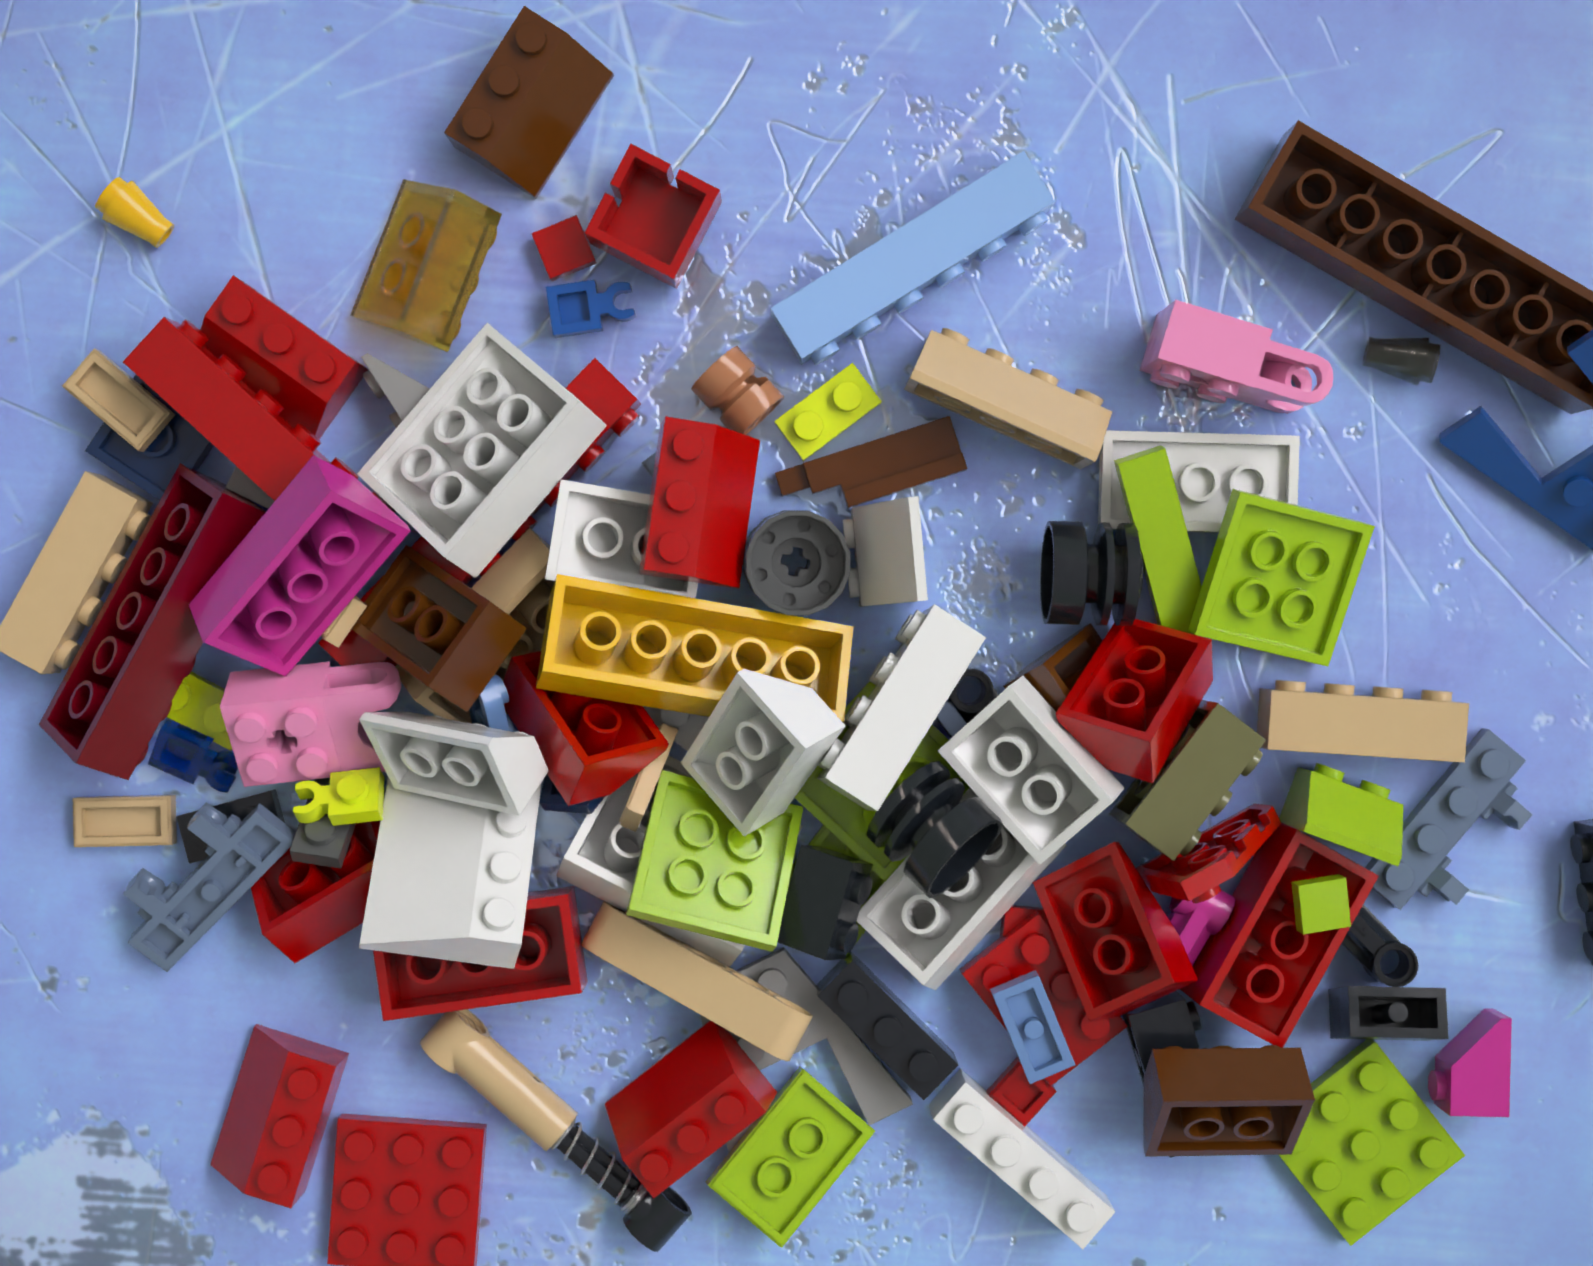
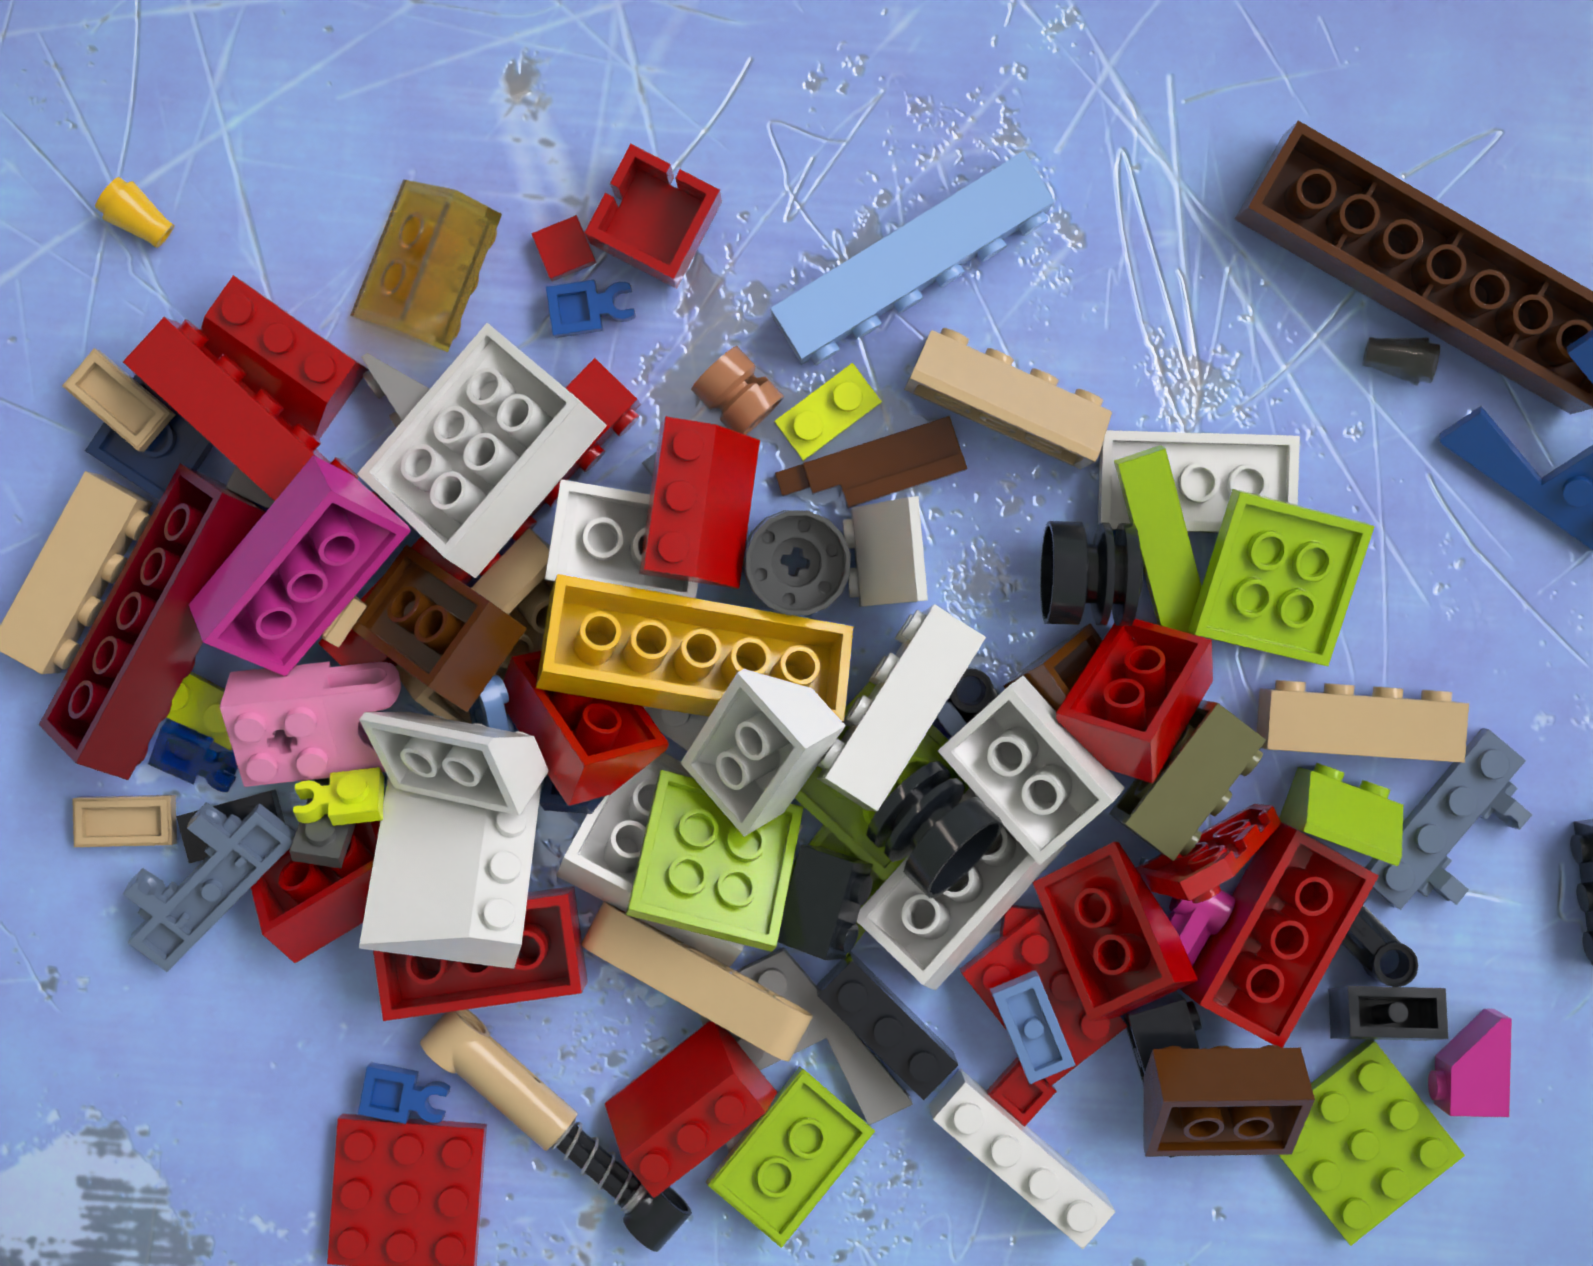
red slope [210,1024,349,1209] -> none
reddish brown slope [444,6,614,199] -> none
tan tile [619,723,679,832] -> none
bright pink brick [1139,299,1333,414] -> none
lime tile [1291,874,1351,935] -> none
none -> blue plate [358,1062,451,1124]

